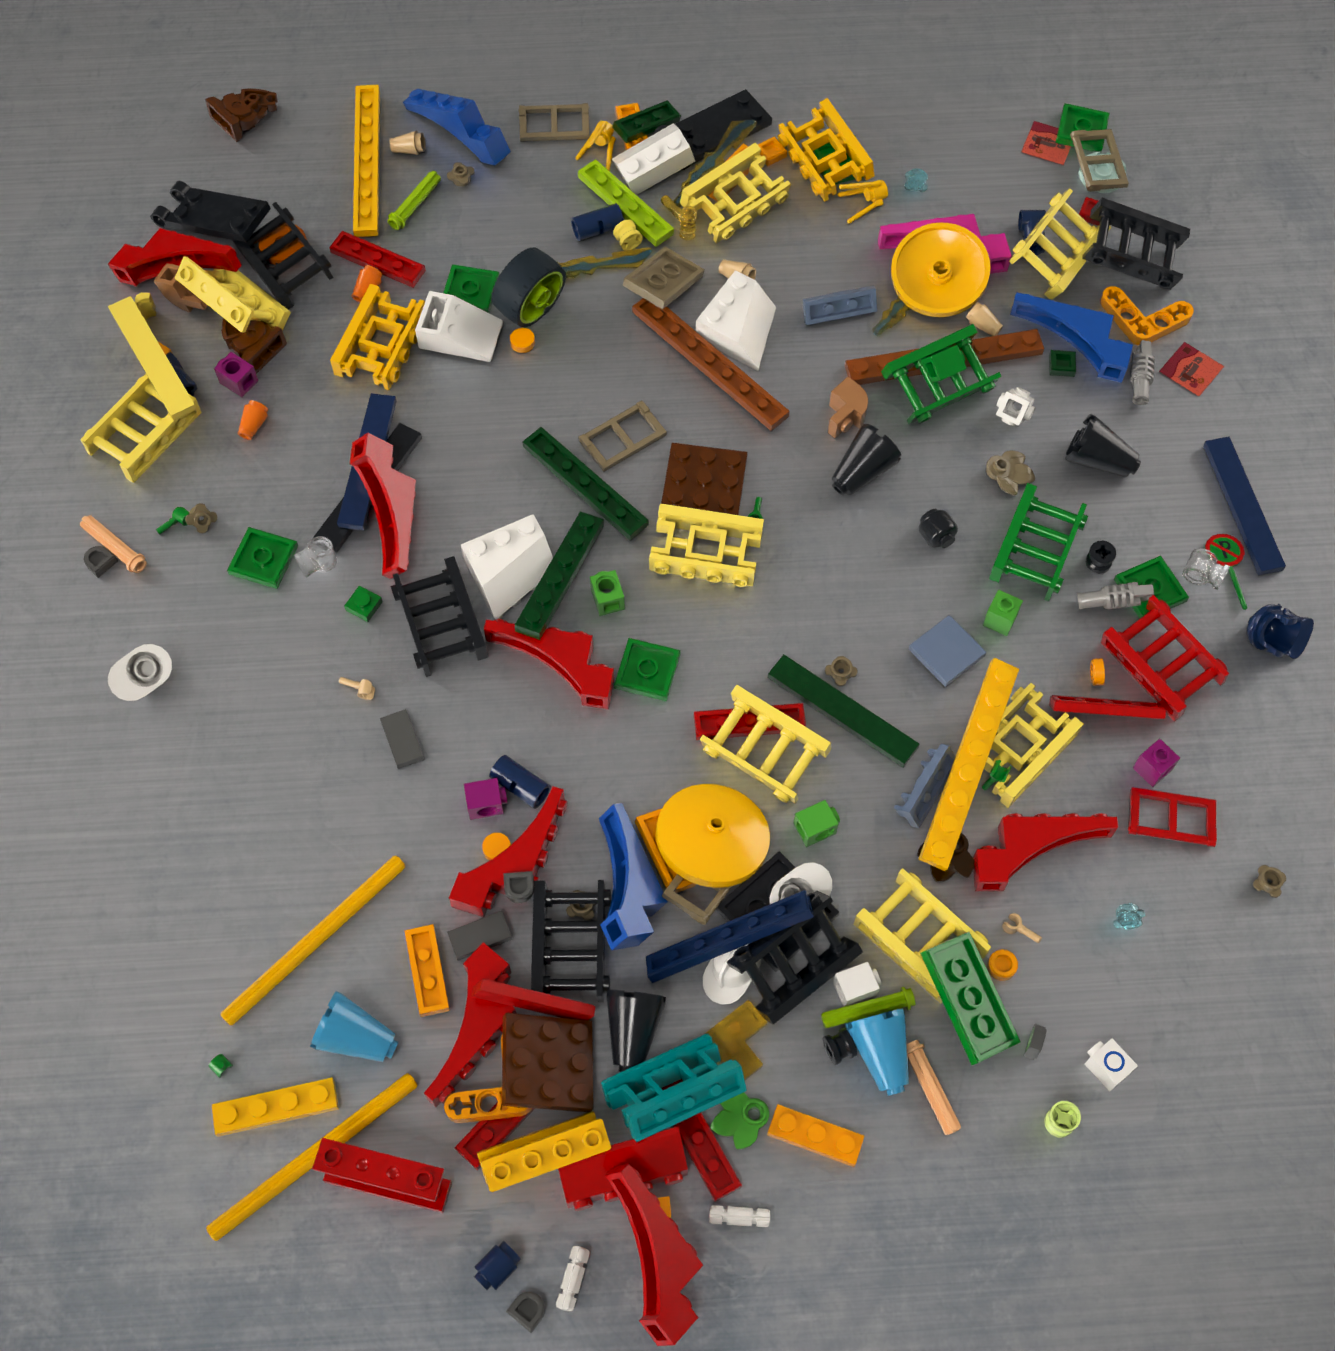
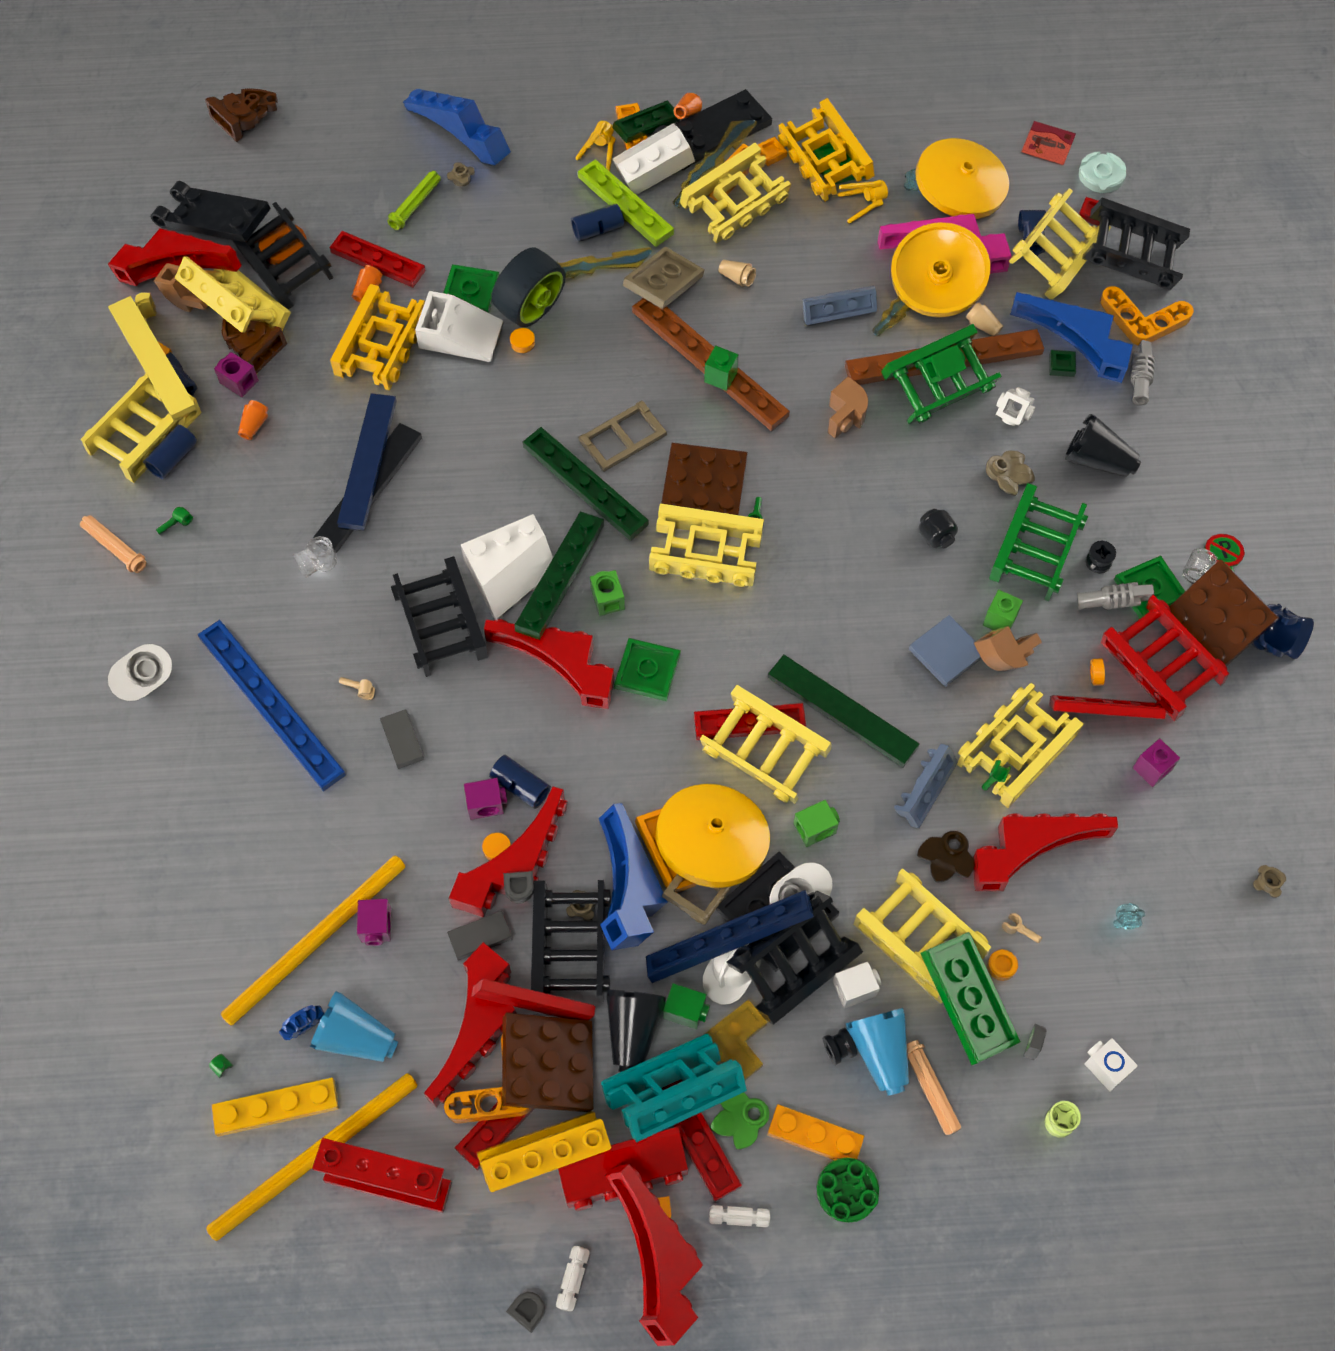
dark grey tile [84,546,118,578] -> none
dark tan plate [185,503,217,533] -> none
green tile [227,527,298,589] -> none
green plate [344,586,383,622] -> none
arch [350,433,416,579] -> none
yellow plate [353,85,380,237] -> none
tan cone [390,131,426,155] -> none
light orange plate [404,924,450,1017] -> none
dark blue brick [474,1241,521,1290] -> none
dark tan window [518,103,589,142] -> none
light yellow wheel [613,220,643,251] -> none
clear yellow piece [661,195,697,240] -> none
white wedge [696,270,776,371] -> none
lime axle [821,987,916,1028] -> none
dark tan plate [825,656,857,686] -> none
black cone [832,424,901,495] -> none
yellow plate [918,658,1019,871] -> none
green tile [1055,103,1110,152] -> none
dark tan window [1070,129,1129,192] -> none
red window [1128,787,1217,847] -> none
clear red sticker [1159,342,1224,396] -> none
dark blue tile [1203,436,1286,576] -> none
none -> dark blue pin [143,424,197,479]
none -> blue tile [197,619,346,792]
none -> blue gear [279,1005,325,1040]
none -> magenta brick [357,899,391,946]
none -> green brick [663,983,710,1030]
none -> orange cone [674,93,702,119]
none -> green brick [704,345,739,391]
none -> green tile [816,1157,879,1223]
none -> yellow dish [915,138,1009,219]
none -> medium nougat brick [974,626,1042,671]
none -> reddish brown plate [1169,559,1280,667]

